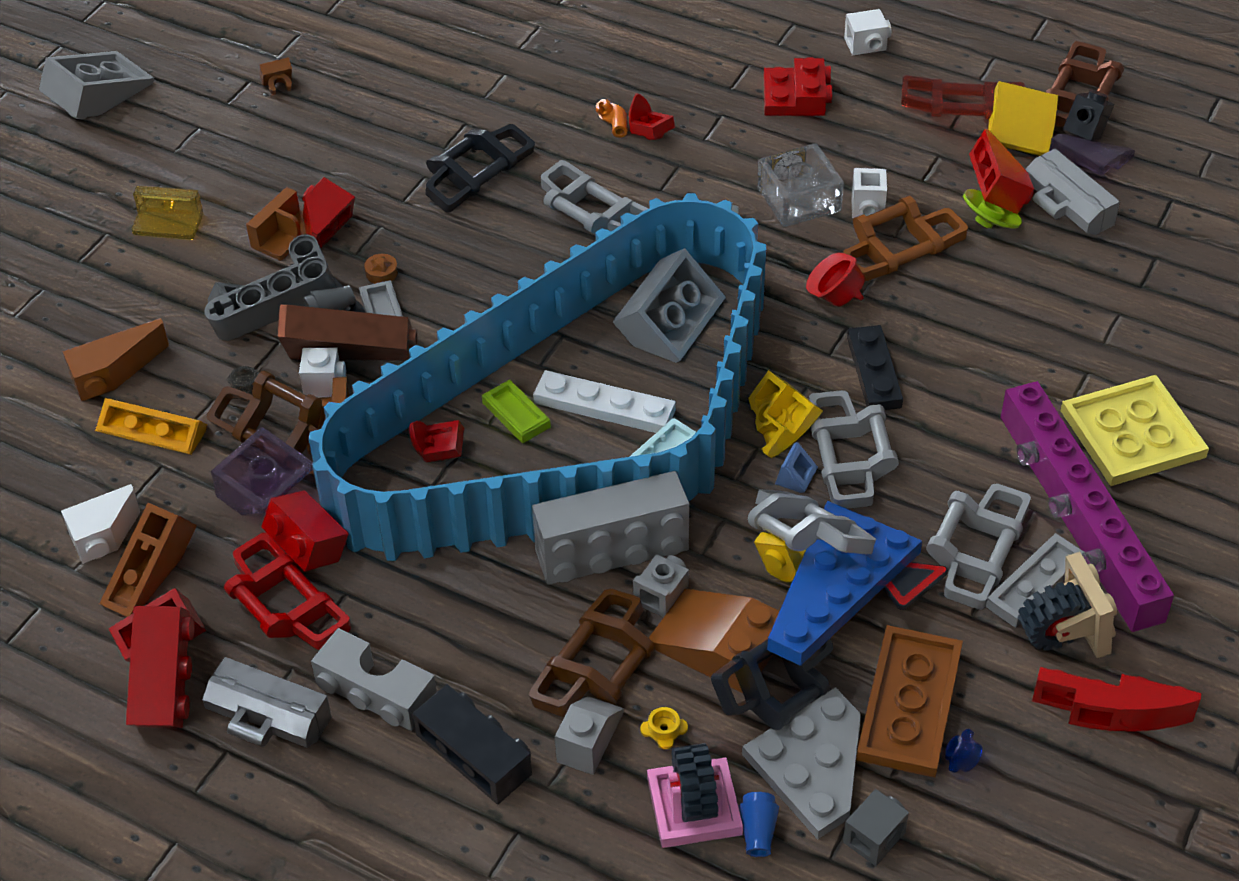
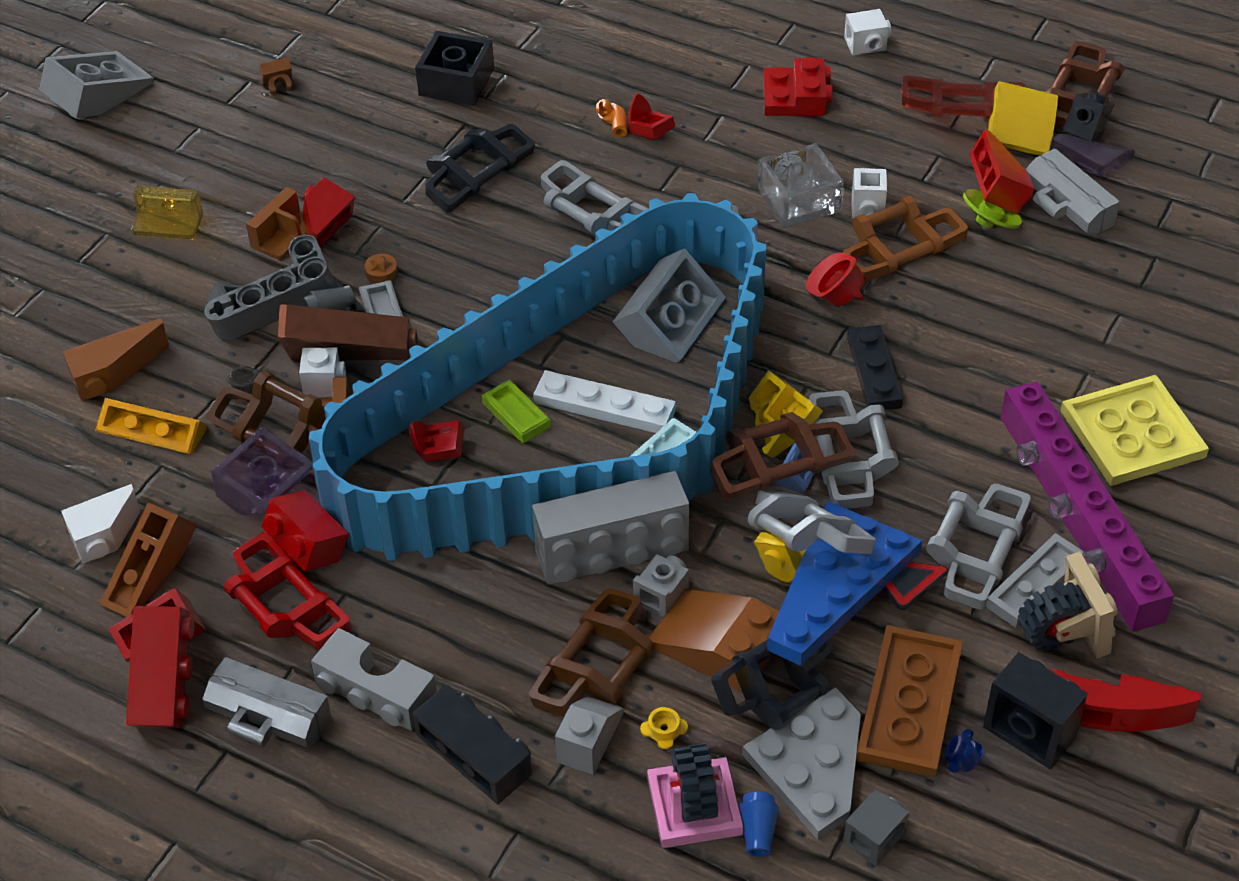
none -> black brick [415,31,495,106]
none -> copper bar [710,412,854,500]
none -> black brick [983,651,1088,770]

